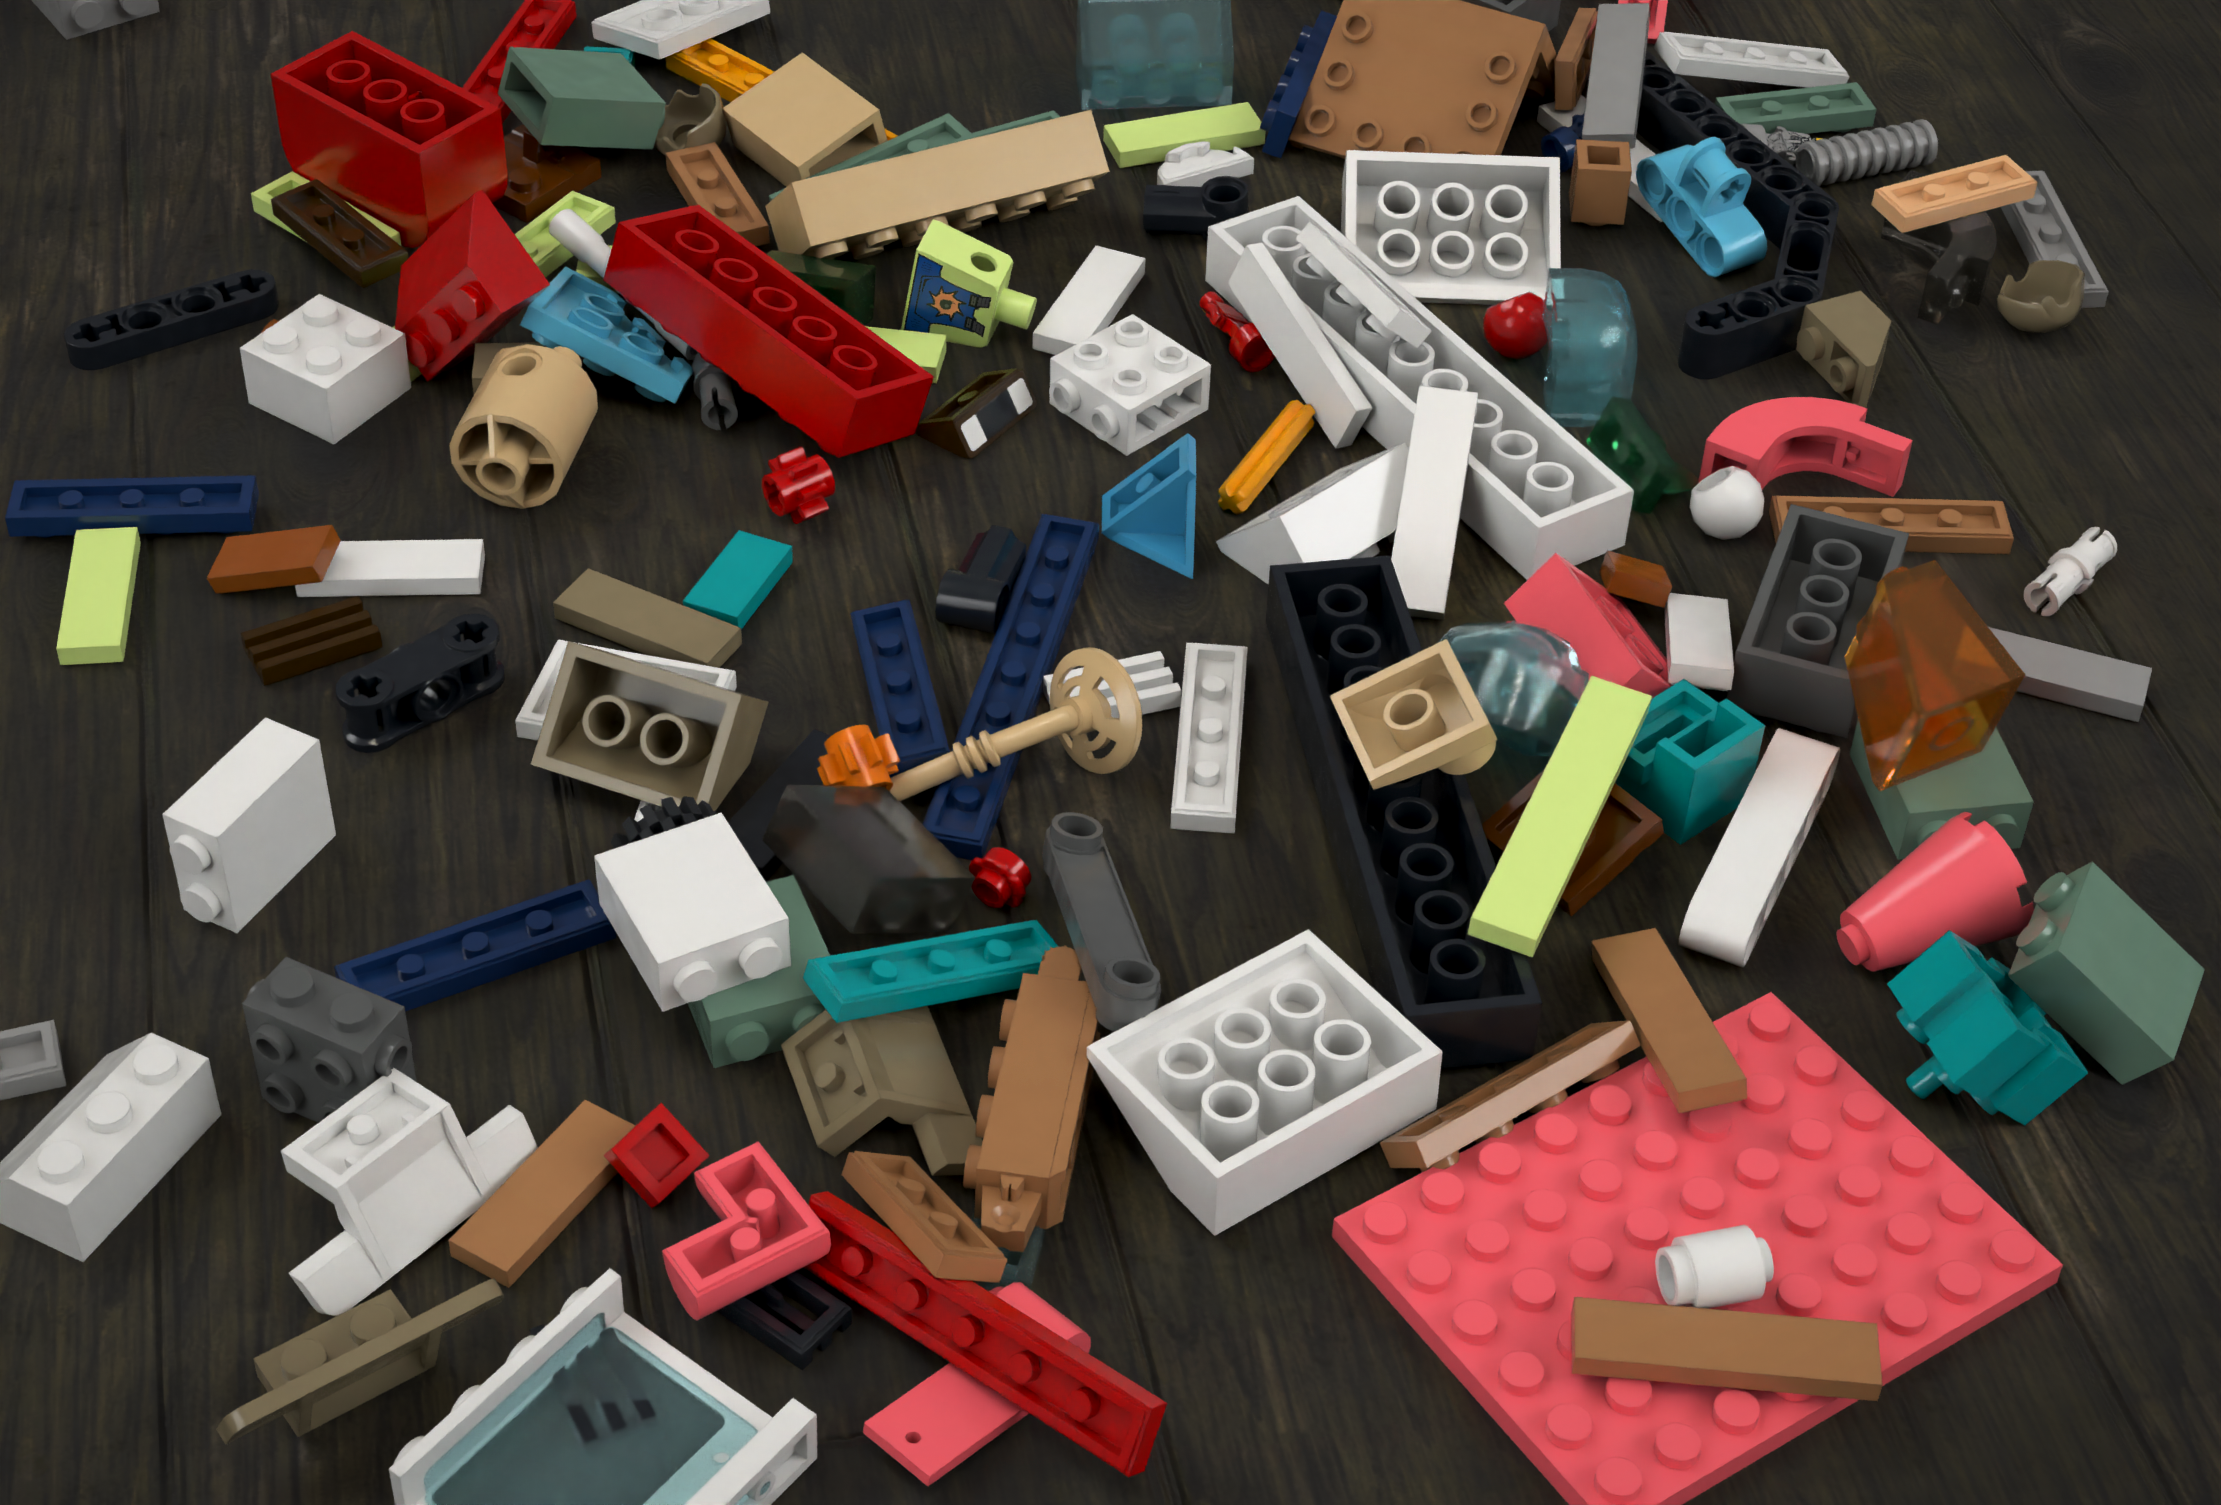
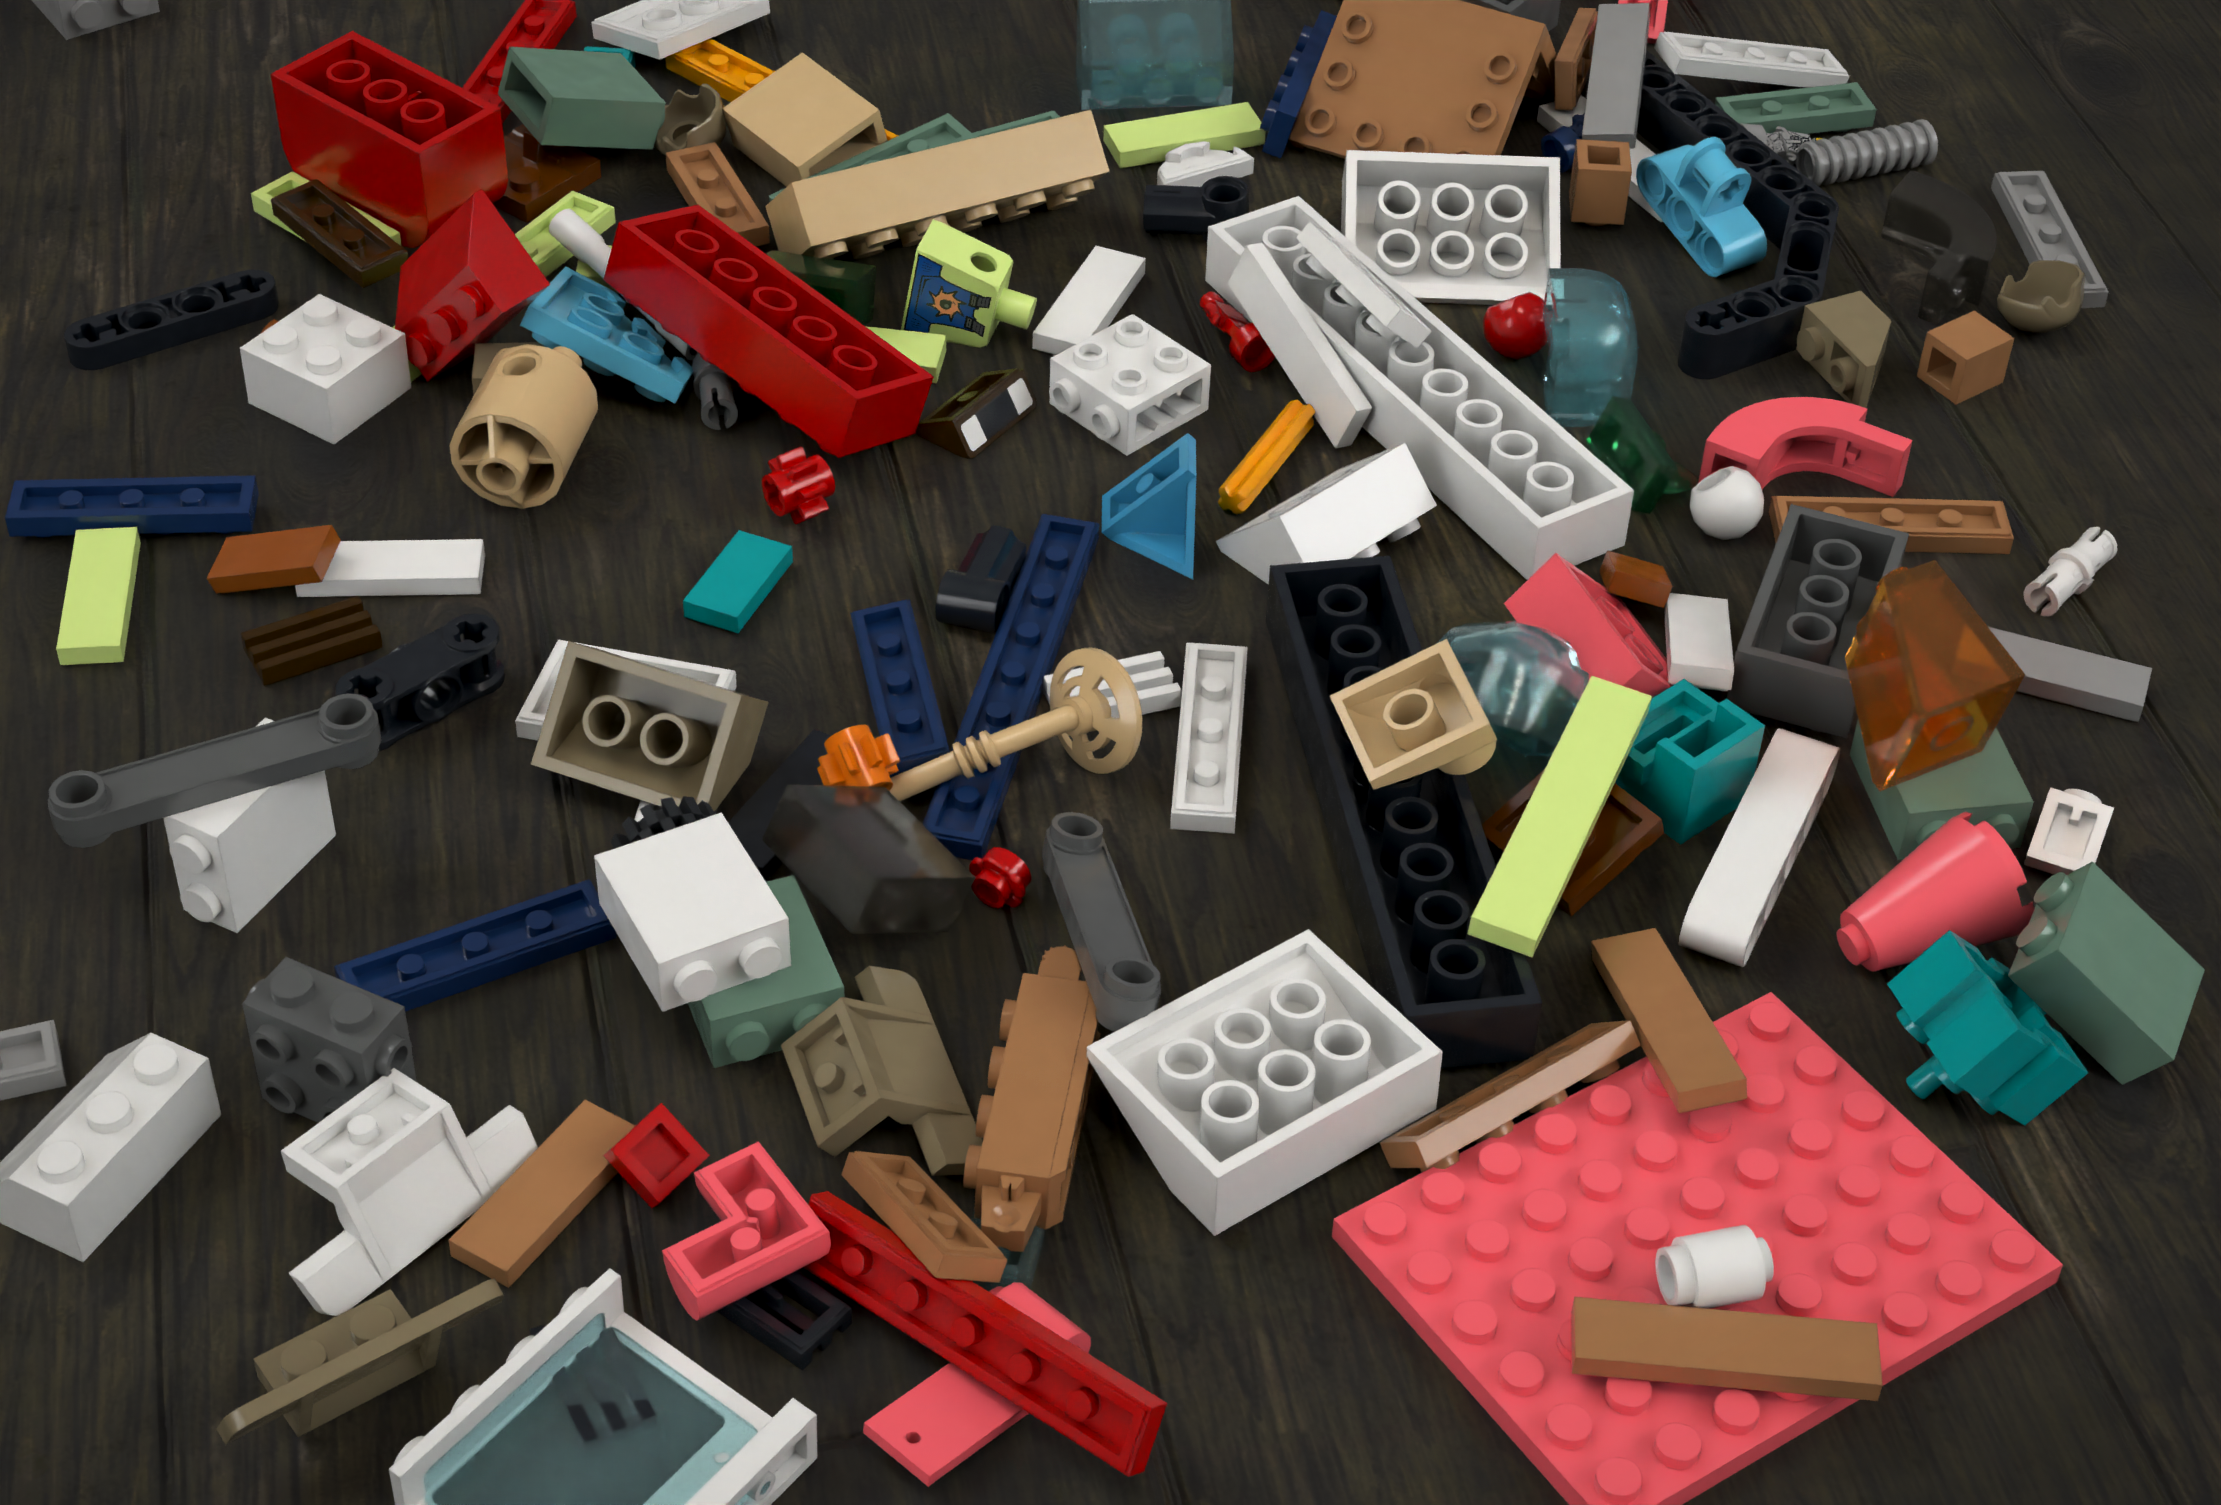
dark tan tile [553,568,742,668] -> none
teal tile [803,920,1059,1023] -> none
white tile [1391,386,1478,620] -> none
light nougat tile [1872,155,2038,233] -> none
none -> dark grey piece [48,693,381,848]
none -> medium nougat brick [1917,310,2014,404]
none -> white bracket [2024,787,2114,875]

